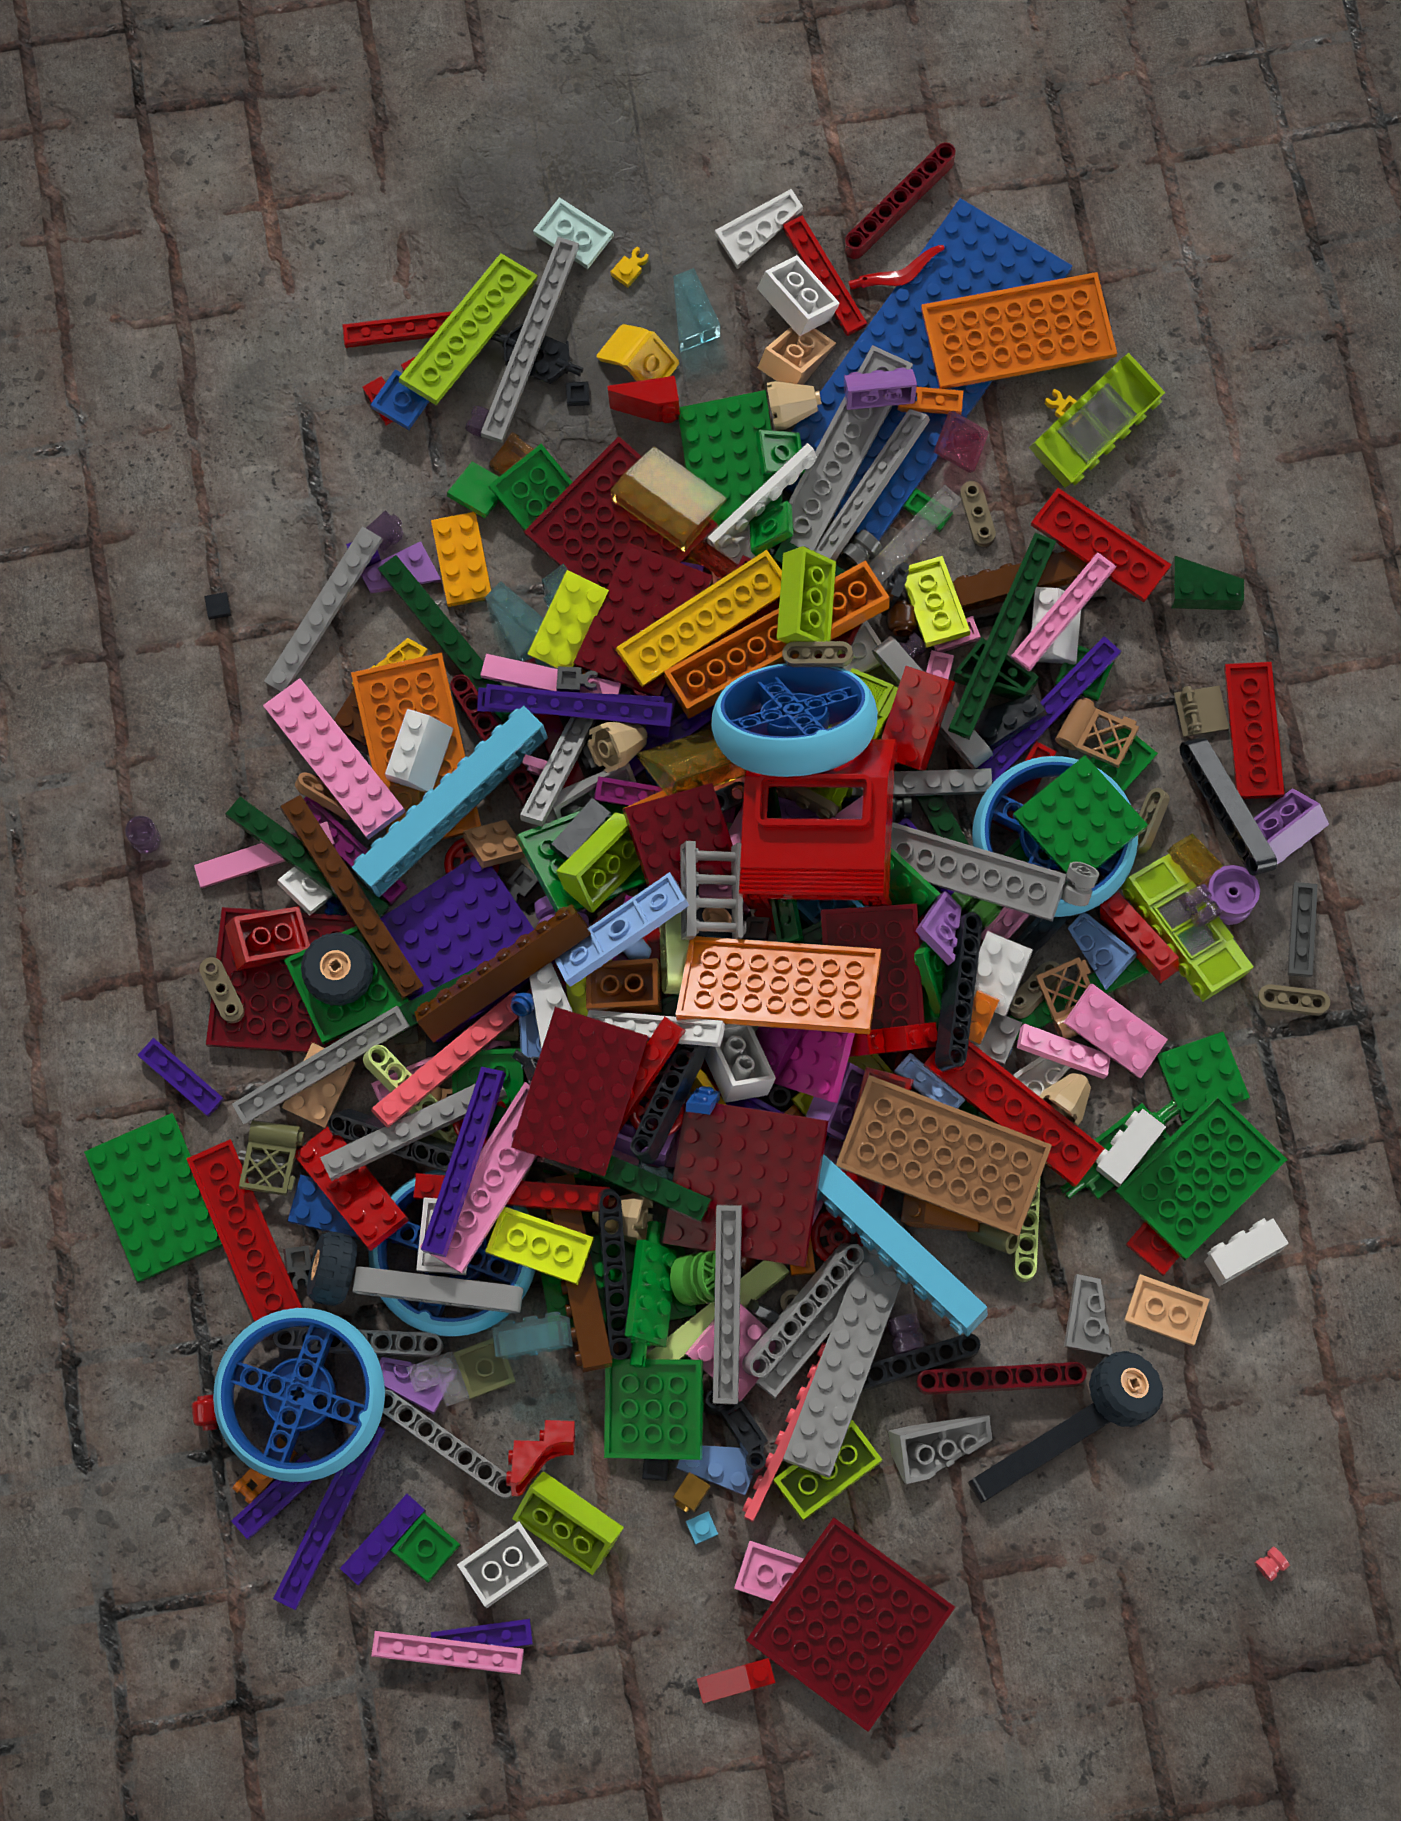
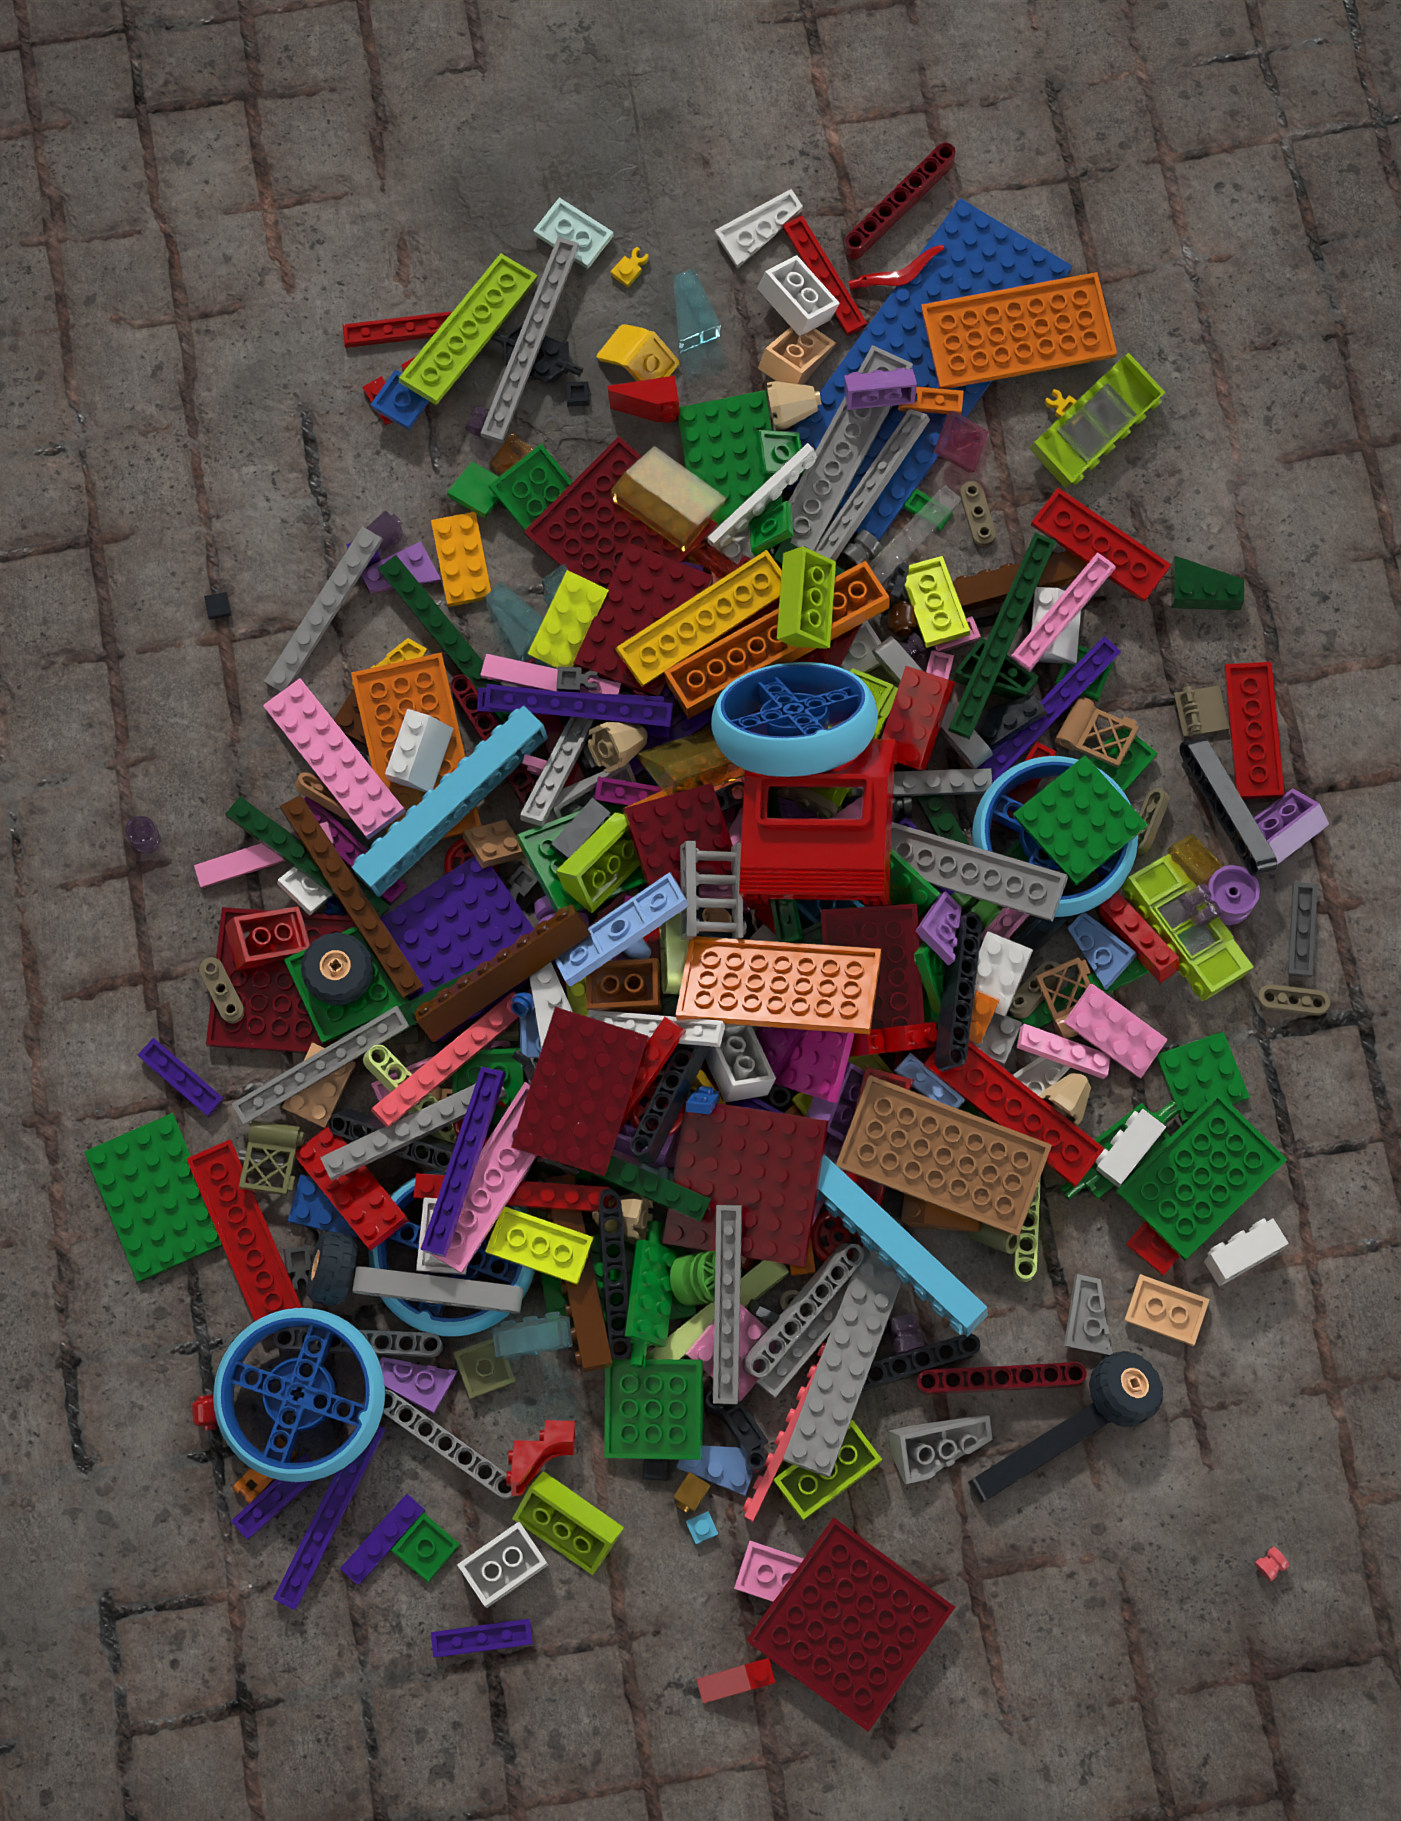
bright pink tile [371,1631,524,1675] -> none
clear plate [407,1351,469,1407] -> none
dark grey plate [743,917,772,941] -> none
dark tan plate [782,641,854,667] -> none
light grey wheel [1061,862,1099,906] -> none

